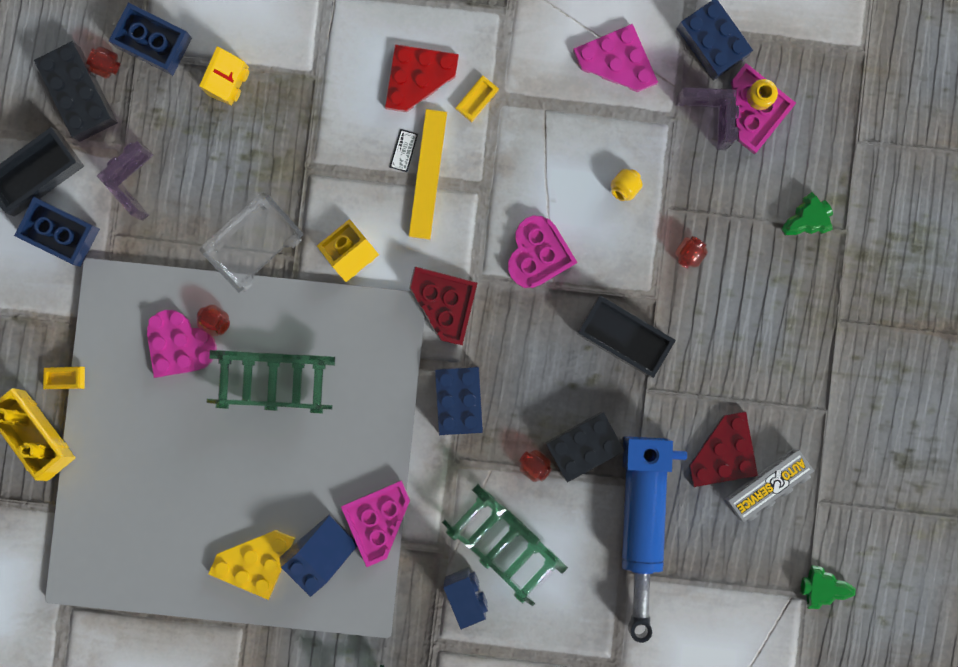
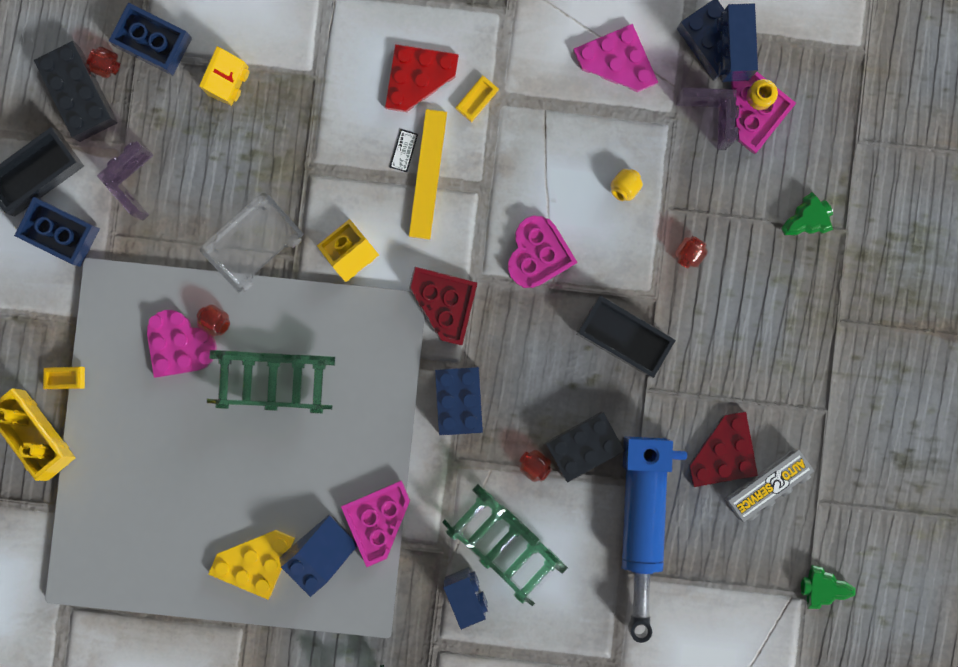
none -> dark blue brick [716,3,758,82]

